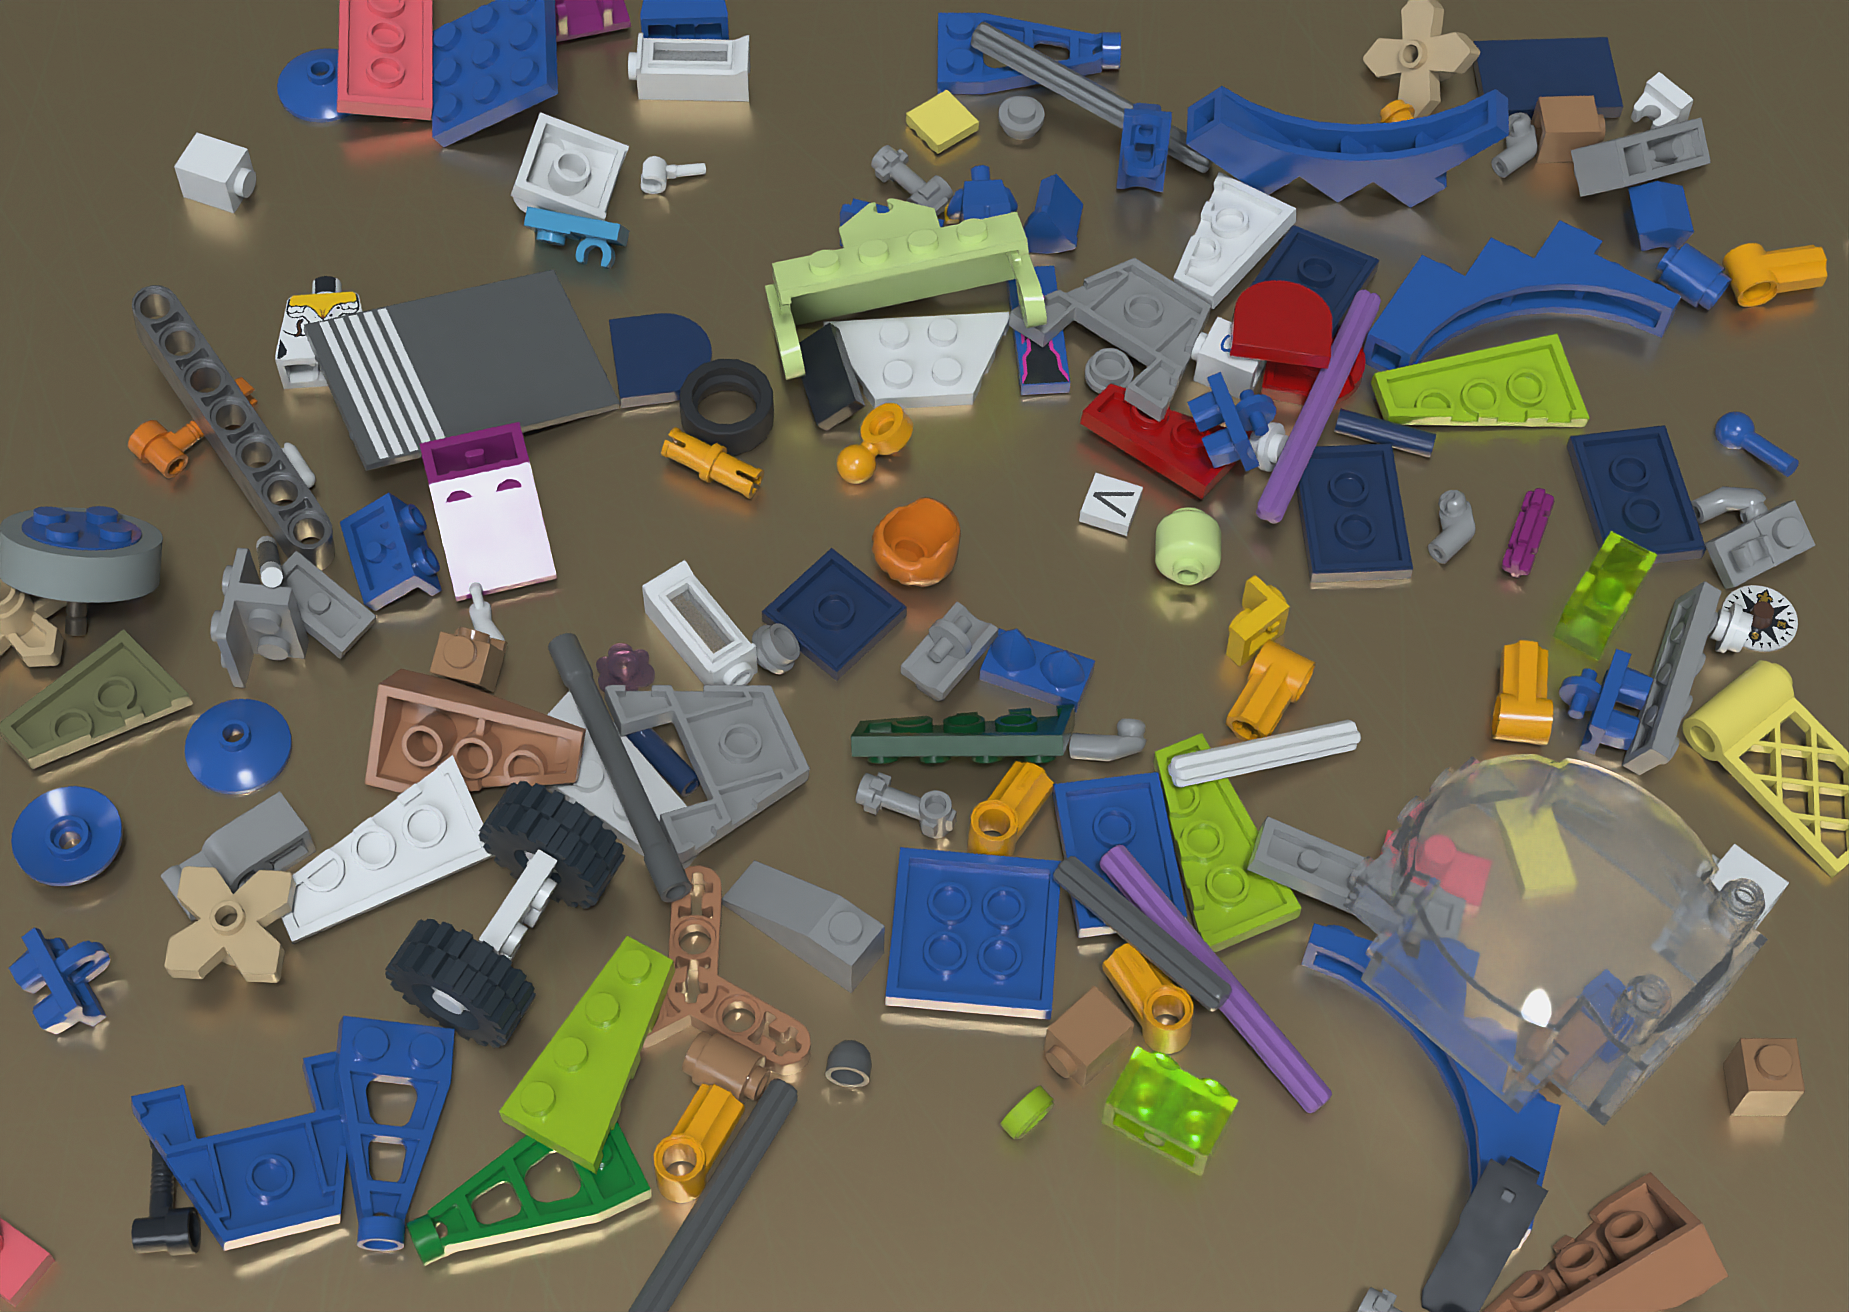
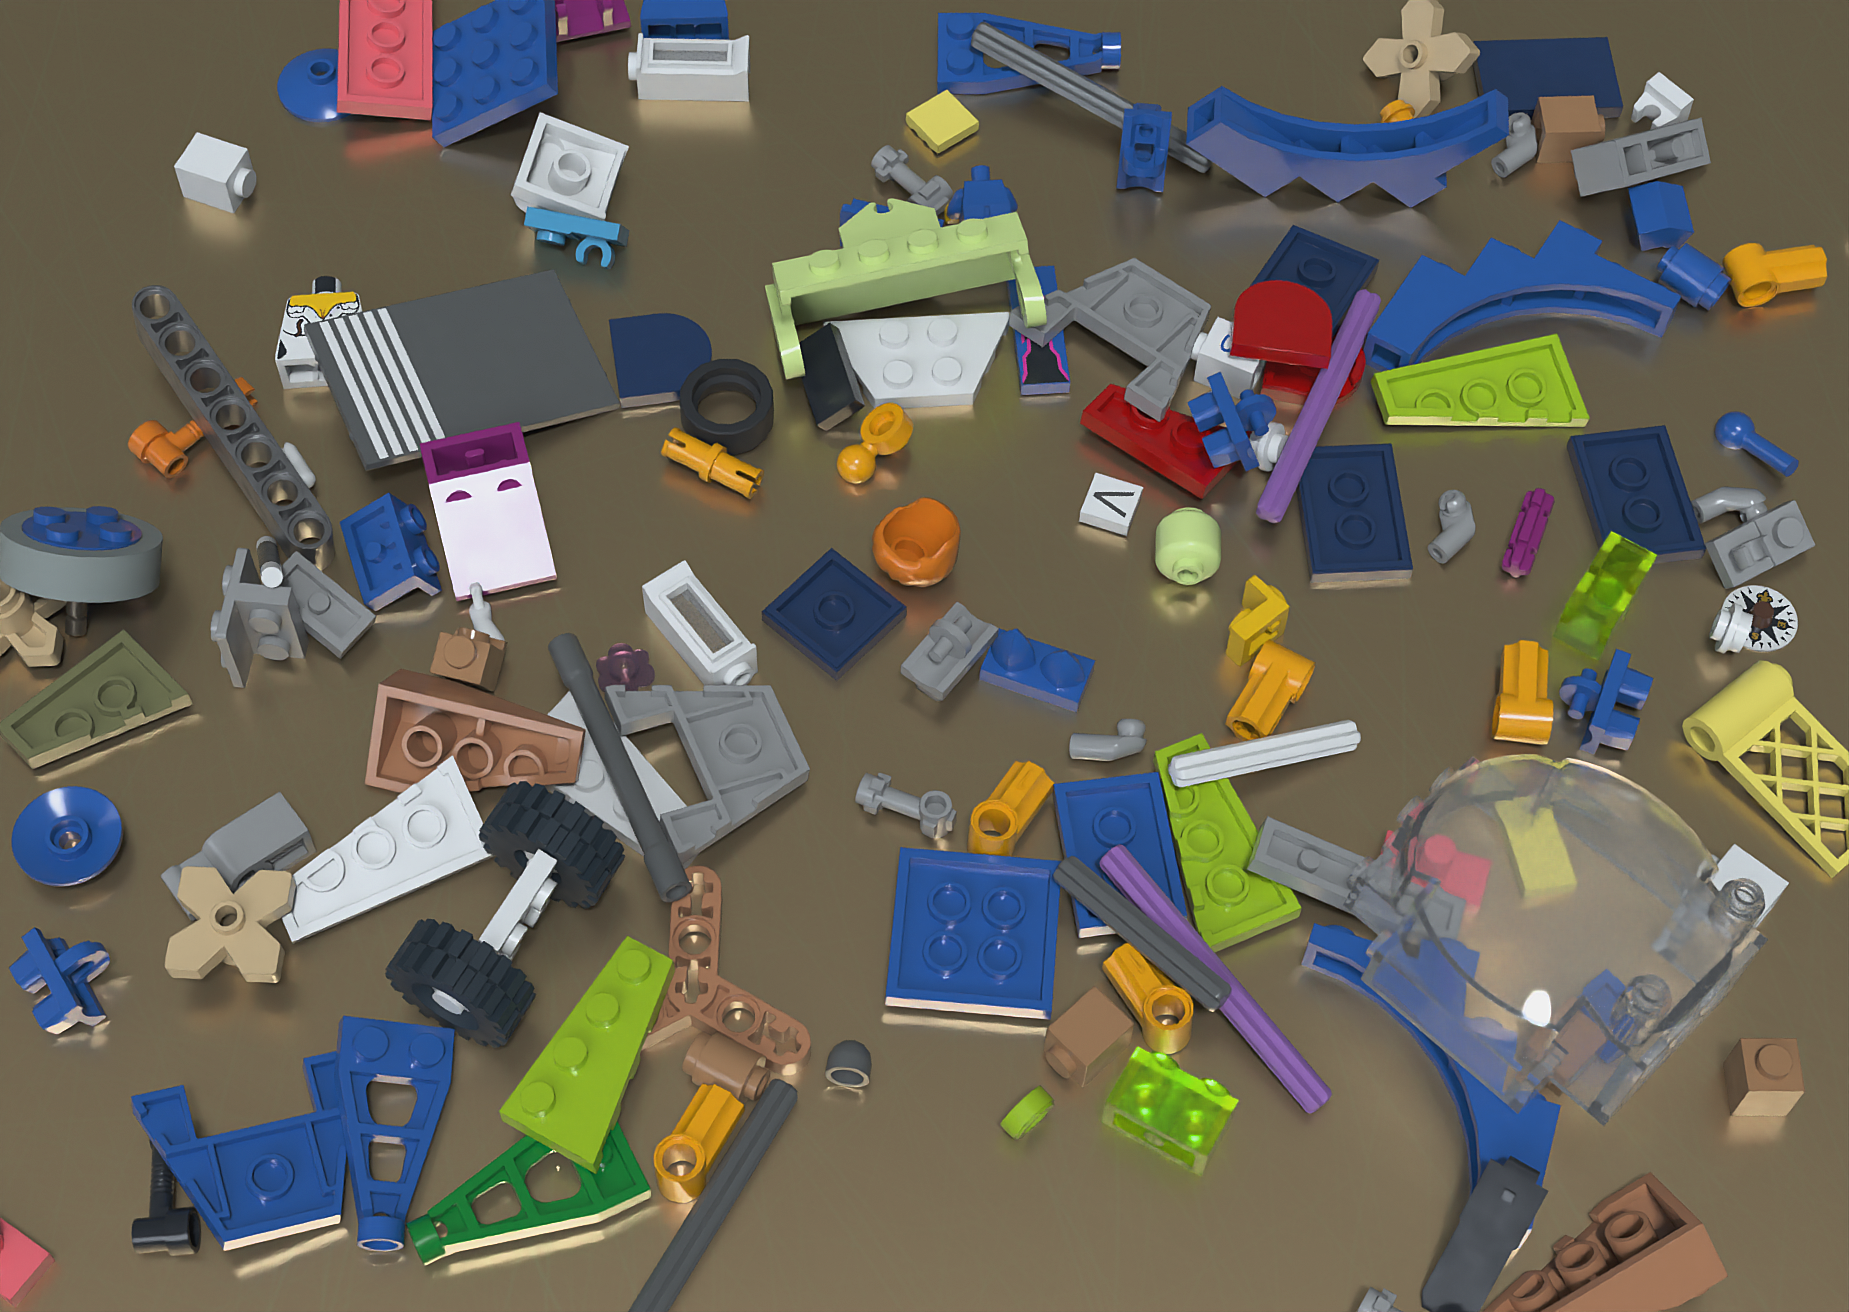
blue dish [185,699,292,795] -> none
dark blue piece [614,722,700,797] -> none
white hand [641,156,706,194] -> none
light grey slope [722,860,885,993] -> none
light grey plate [752,623,800,674] -> none
wing [851,704,1075,764] -> none
light grey plate [998,96,1045,140] -> none
blue tile [1023,174,1083,254] -> none
light grey plate [1085,348,1134,393] -> none
white wing [1174,172,1296,309] -> none
dark blue piece [1334,408,1437,458] -> none
light grey plate [1622,581,1722,776] -> none

